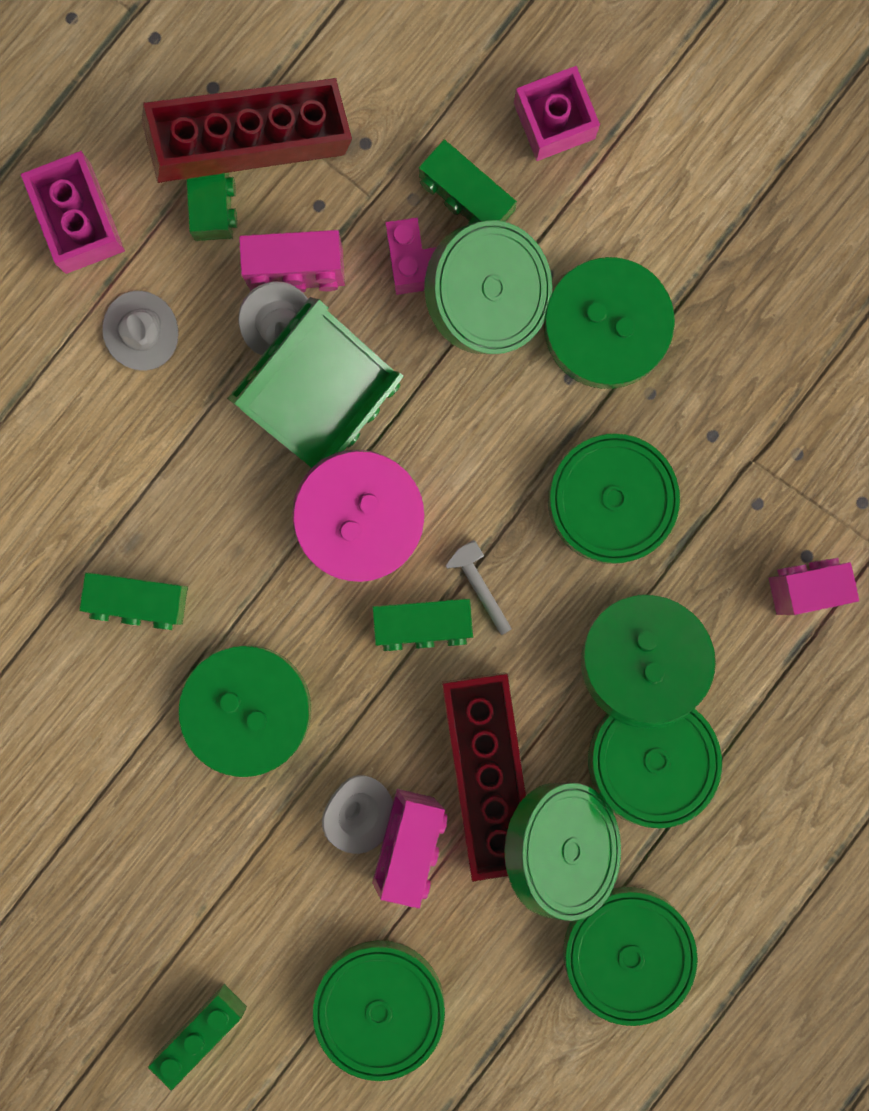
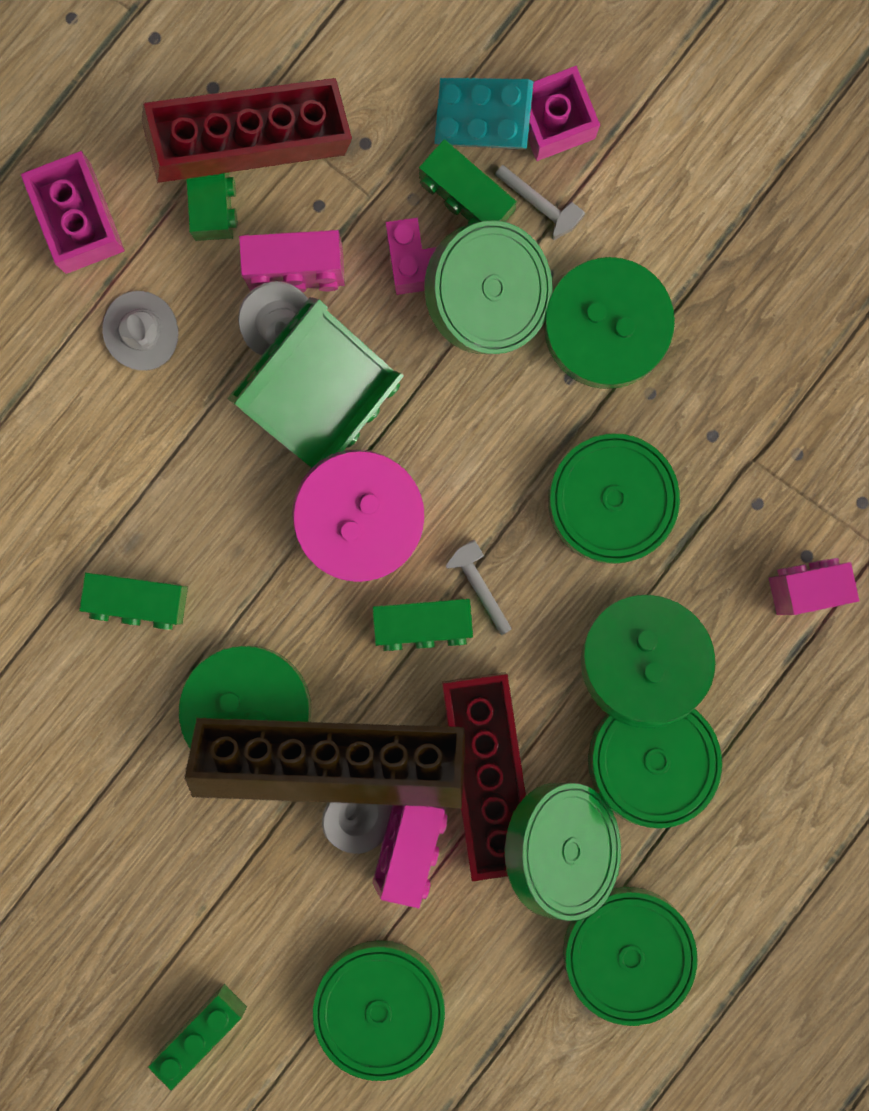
none -> dark brown brick [184,718,465,808]
none -> teal plate [434,78,534,149]
none -> light grey piece [495,165,585,240]

